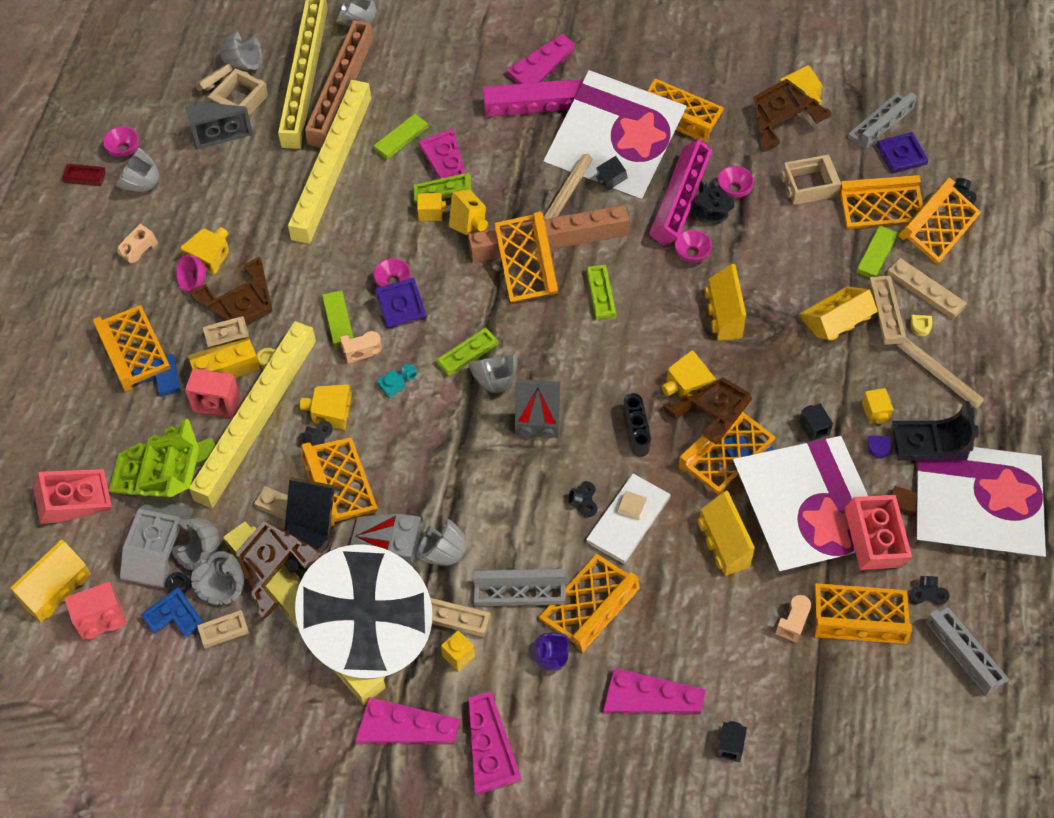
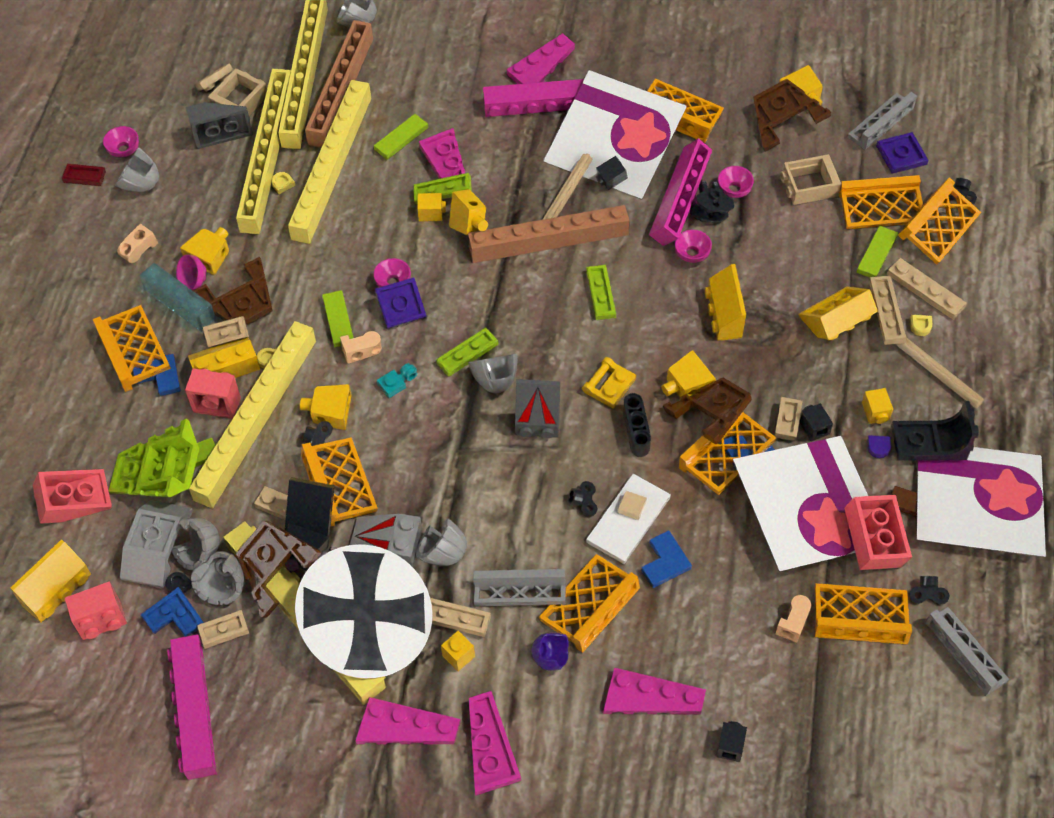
light grey hair [220,31,263,71] -> none
light orange fence [495,211,559,303] -> none
yellow slope [698,491,755,576] -> none
none -> clear light blue brick [139,263,216,332]
none -> dark pink brick [167,634,217,780]
none -> light yellow brick [236,69,291,234]
none -> light yellow tile [271,172,295,194]
none -> yellow plate [582,357,636,409]
none -> blue tile [641,530,692,588]
none -> tan plate [775,397,803,441]

